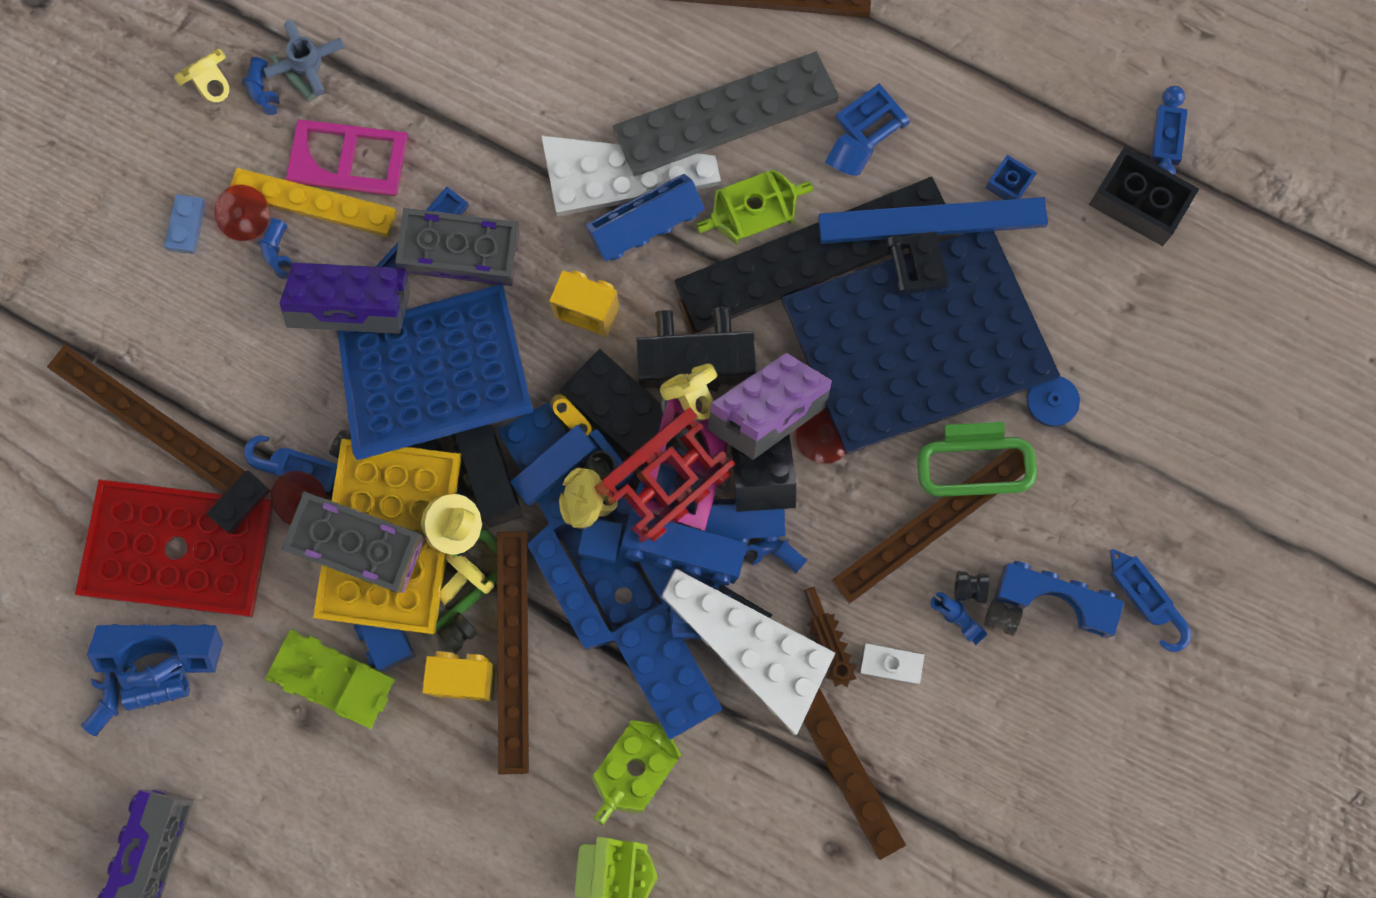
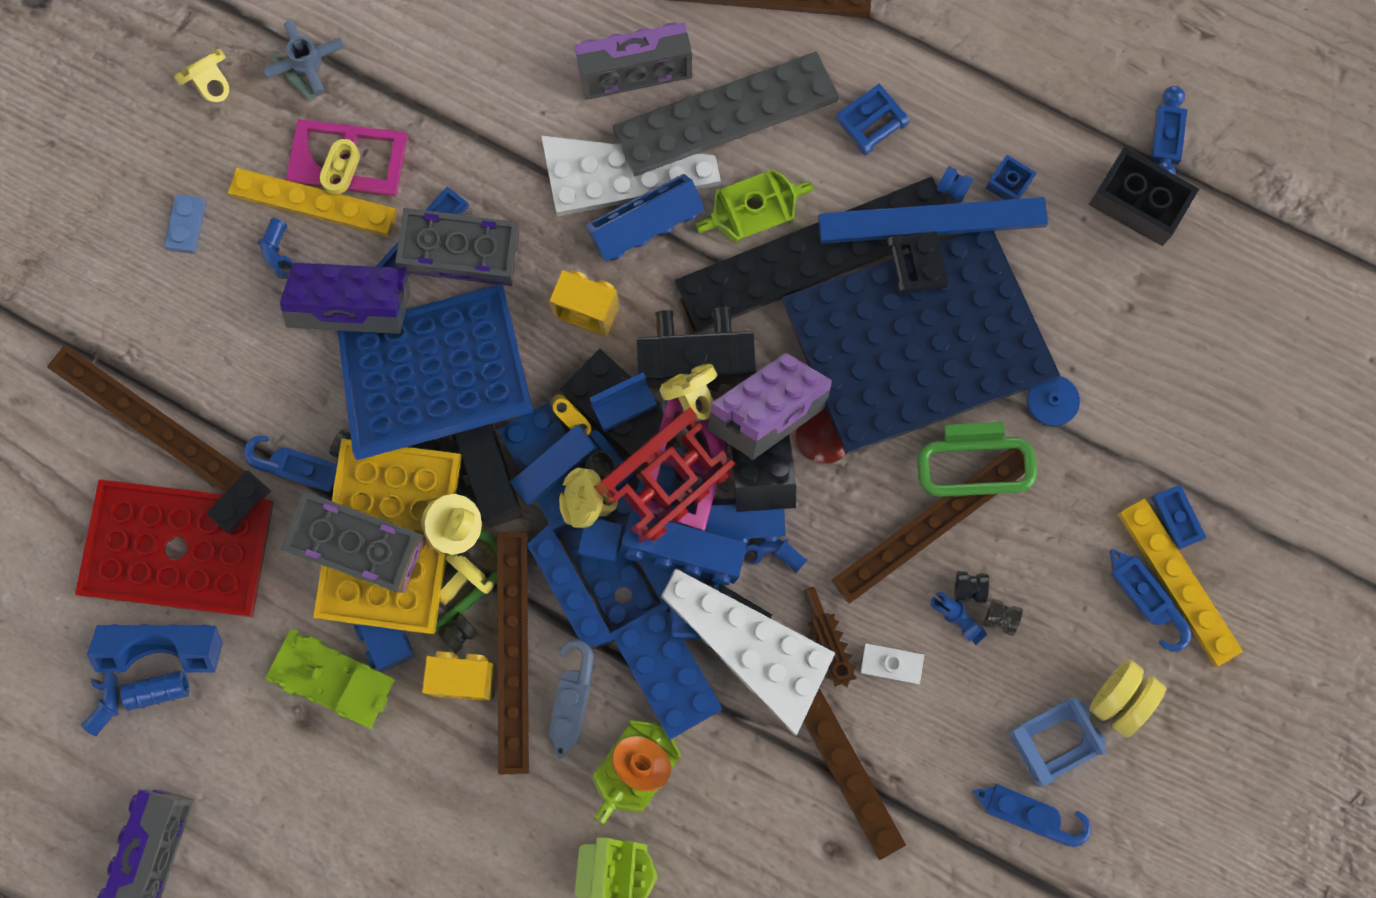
blue piece [115,654,184,689] -> none
clear red dish [214,185,270,241] -> none
blue piece [242,57,280,115] -> none
clear red dish [271,471,327,525] -> none
blue brick [825,134,874,176] -> none
blue arch [993,561,1125,638] -> none
none -> light yellow plate [320,139,360,195]
none -> sand blue plate [548,640,594,759]
none -> dark grey piece [575,22,692,100]
none -> blue panel [590,373,657,432]
none -> orange dish [612,736,671,792]
none -> blue wheel [936,166,974,203]
none -> blue plate [972,784,1091,847]
none -> medium blue panel [1007,697,1107,787]
none -> light yellow wheel [1089,659,1167,738]
none -> yellow plate [1117,498,1244,667]
none -> blue plate [1151,484,1207,550]

